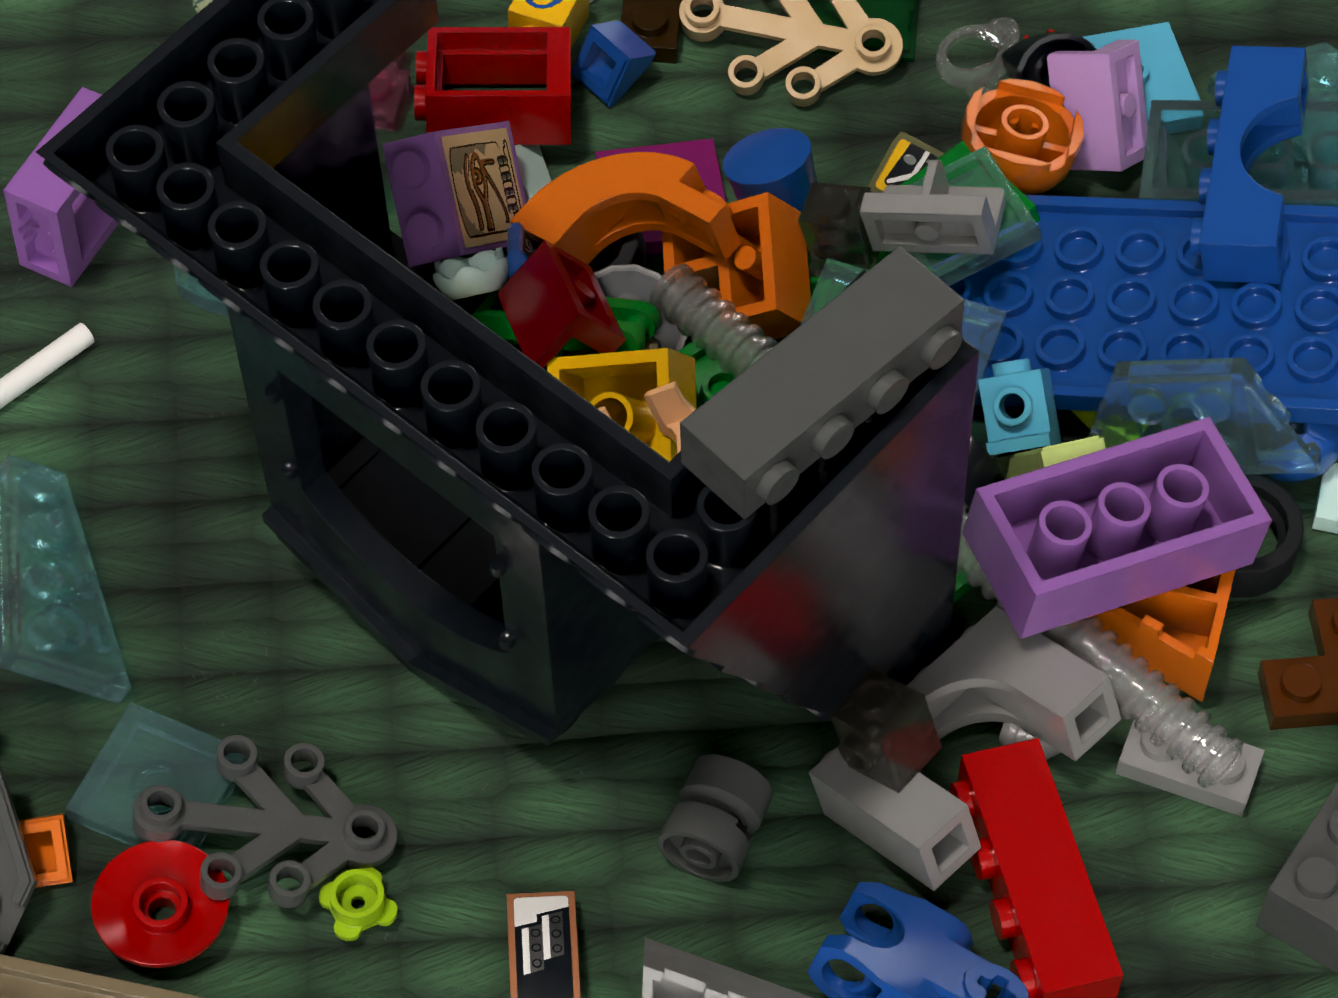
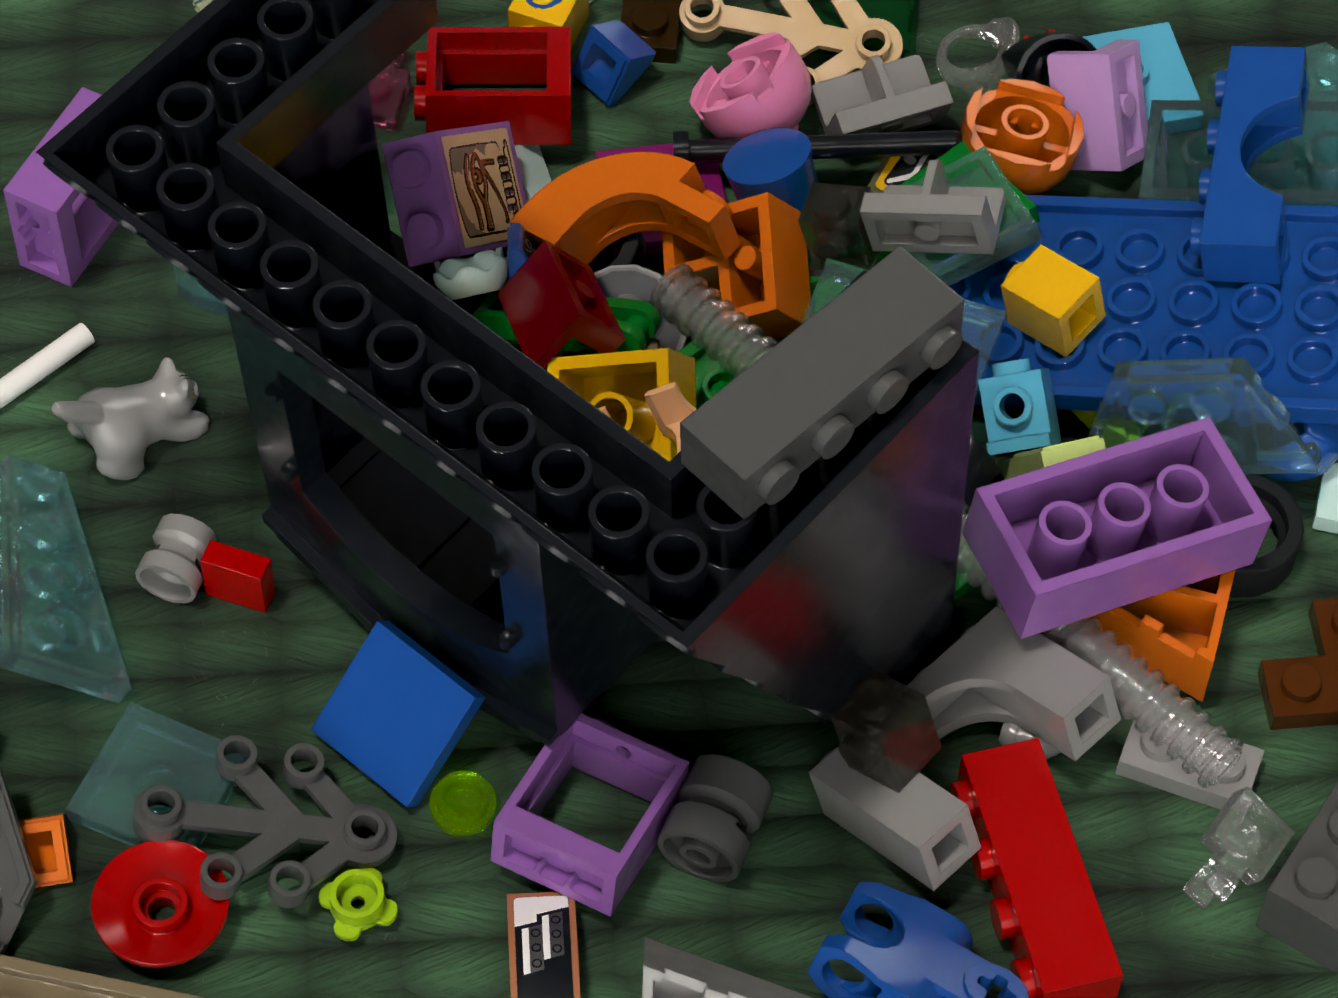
none -> light grey animal [52,357,210,480]
none -> light grey wheel [135,513,219,604]
none -> red tile [200,540,276,613]
none -> blue tile [310,620,486,808]
none -> clear neon green plate [429,770,497,836]
none -> medium lavender window [490,713,689,917]
none -> black bar [673,130,962,164]
none -> bright pink cylinder [689,32,812,139]
none -> light grey panel [811,55,954,135]
none -> yellow brick [1001,244,1106,357]
none -> clear plate [1183,787,1295,909]

